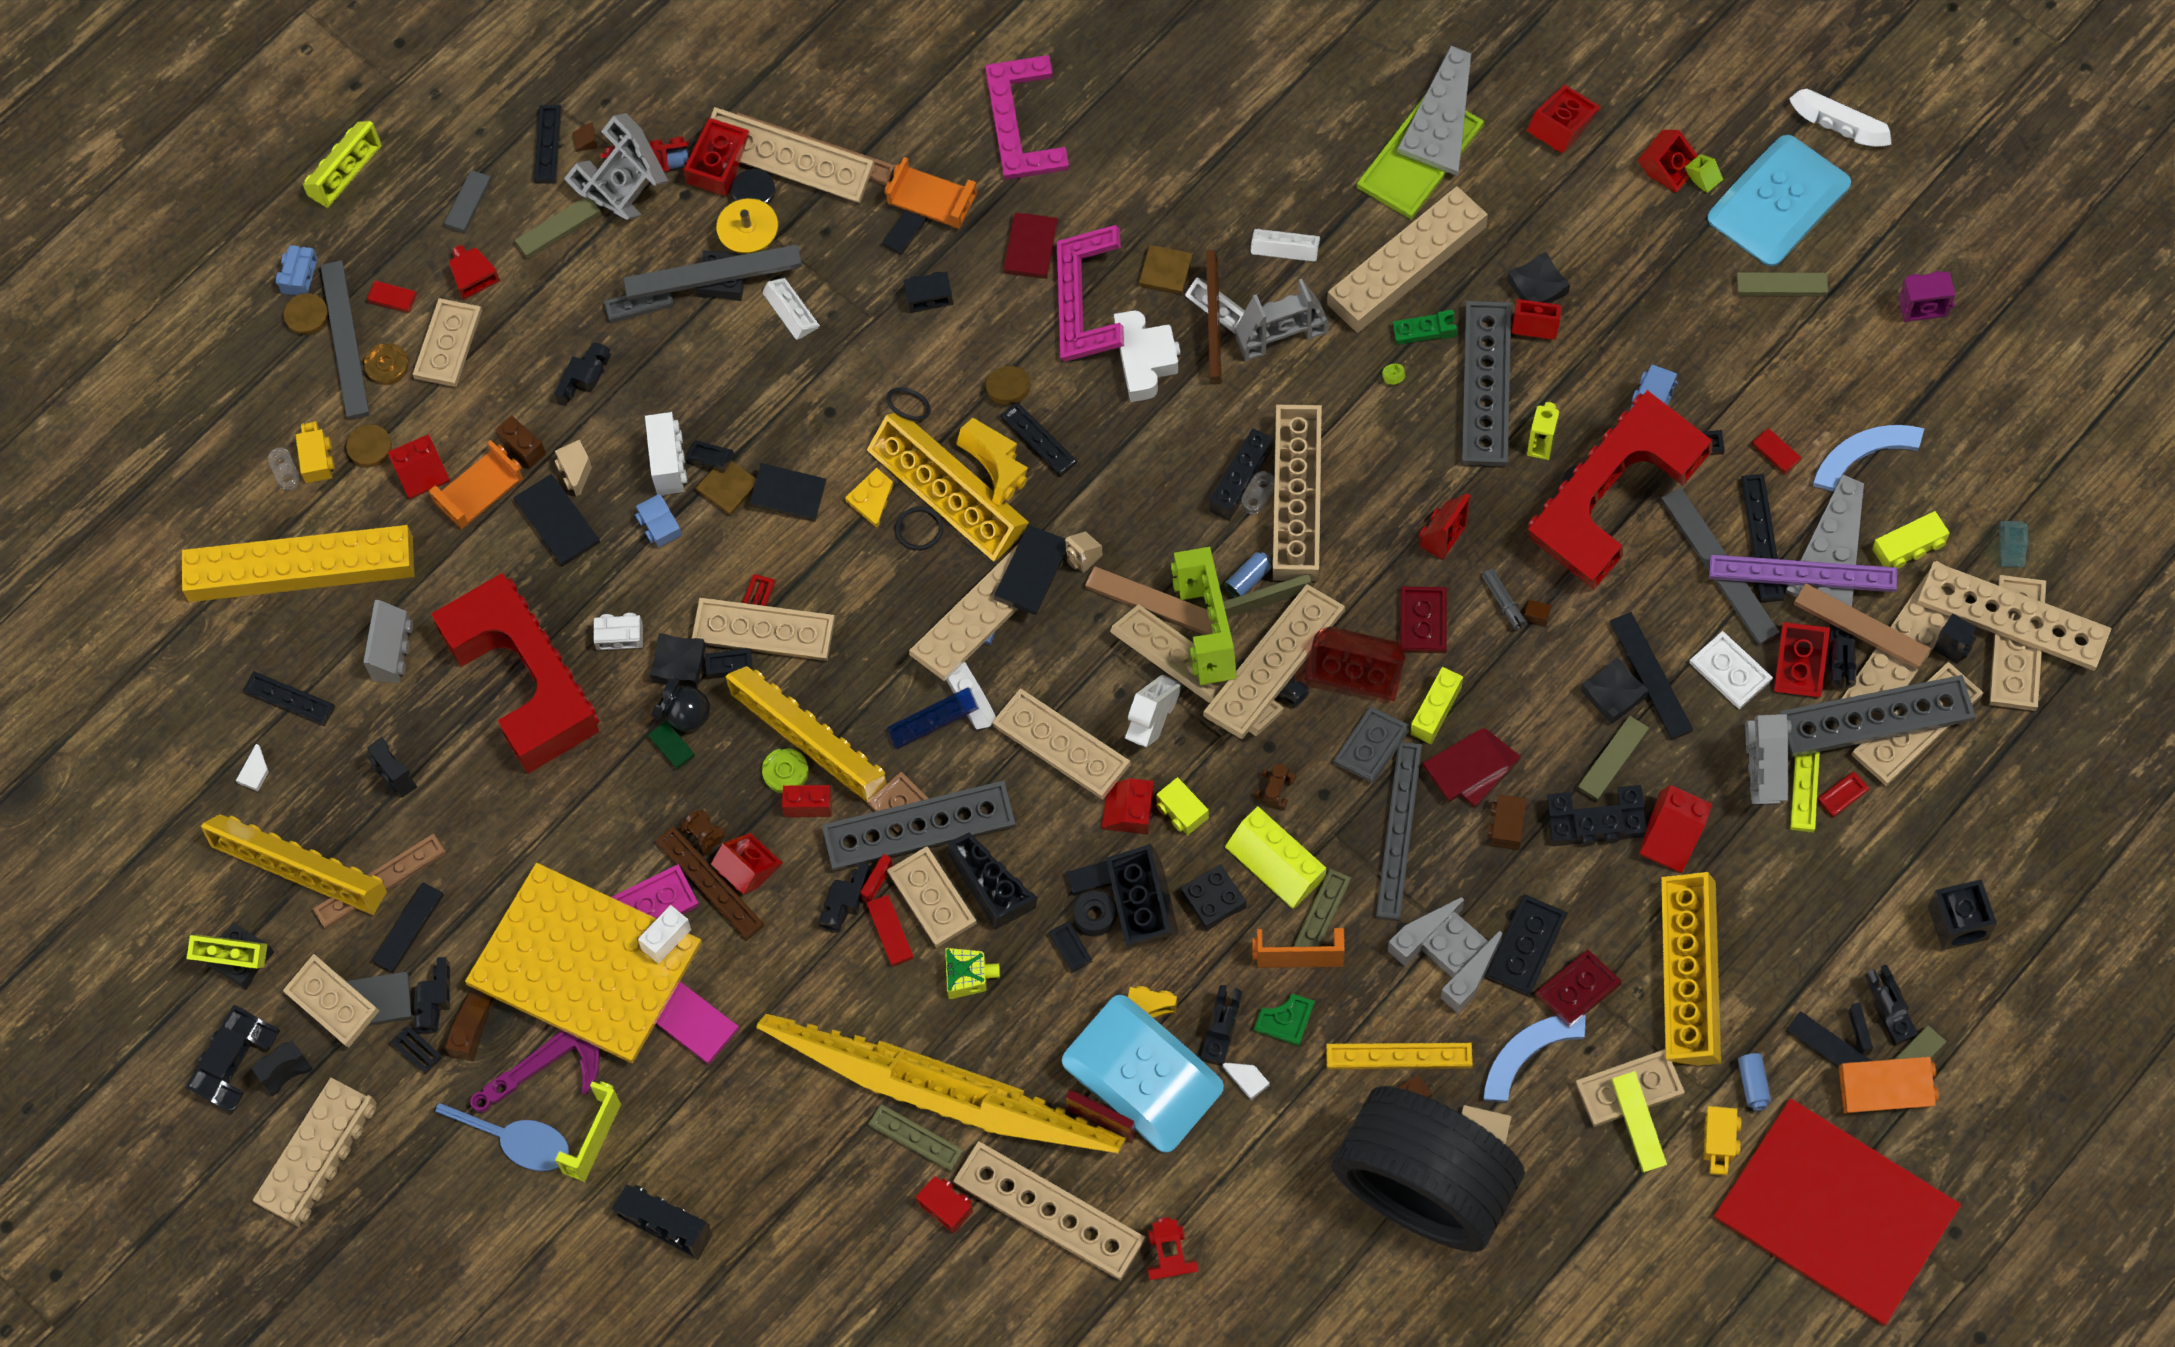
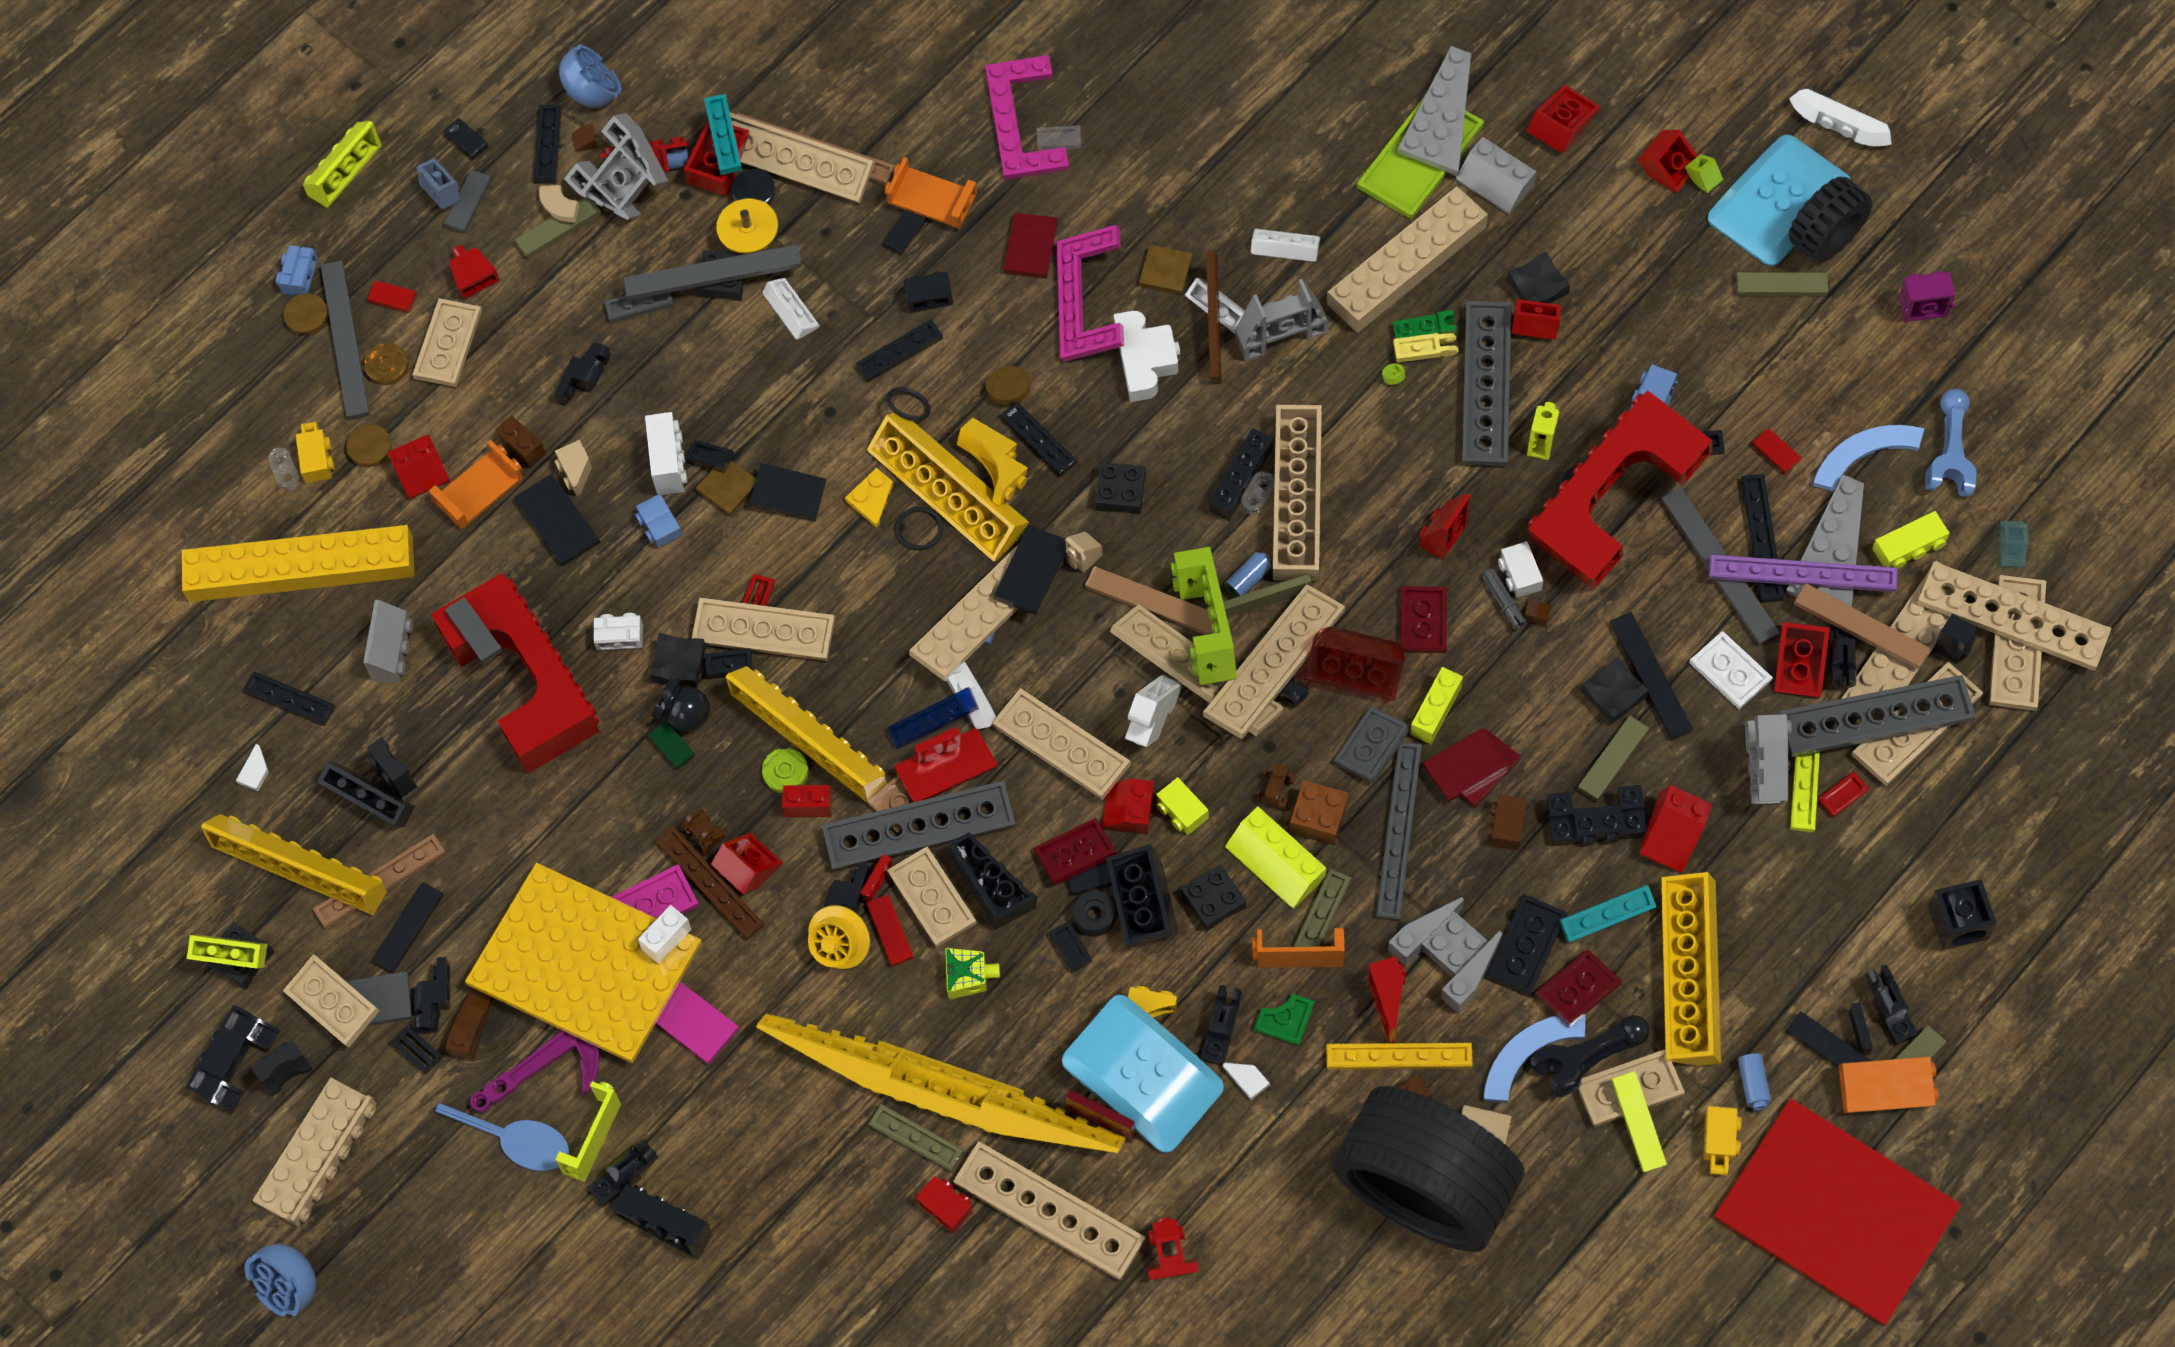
none -> medium blue cylinder [245,1244,316,1317]
none -> black brick [317,762,415,827]
none -> sand blue brick [417,159,460,209]
none -> black tile [443,117,489,160]
none -> dark grey tile [445,597,502,663]
none -> tan tile [539,185,579,222]
none -> medium blue cylinder [559,44,622,108]
none -> black plate [588,1138,659,1208]
none -> teal plate [704,94,742,175]
none -> yellow piece [808,905,870,969]
none -> black tile [856,319,943,382]
none -> red bracket [894,727,997,802]
none -> dark red tile [1033,818,1117,886]
none -> clear tile [1037,126,1081,150]
none -> black brick [1095,462,1146,515]
none -> dark orange brick [1290,780,1349,845]
none -> red slope [1367,956,1406,1043]
none -> light yellow hinge [1393,333,1458,363]
none -> light grey slope [1455,137,1536,215]
none -> white brick [1498,542,1543,598]
none -> black piece [1531,1015,1649,1097]
none -> teal plate [1559,885,1656,942]
none -> black tyre [1789,176,1873,263]
none -> medium blue piece [1925,388,1977,497]

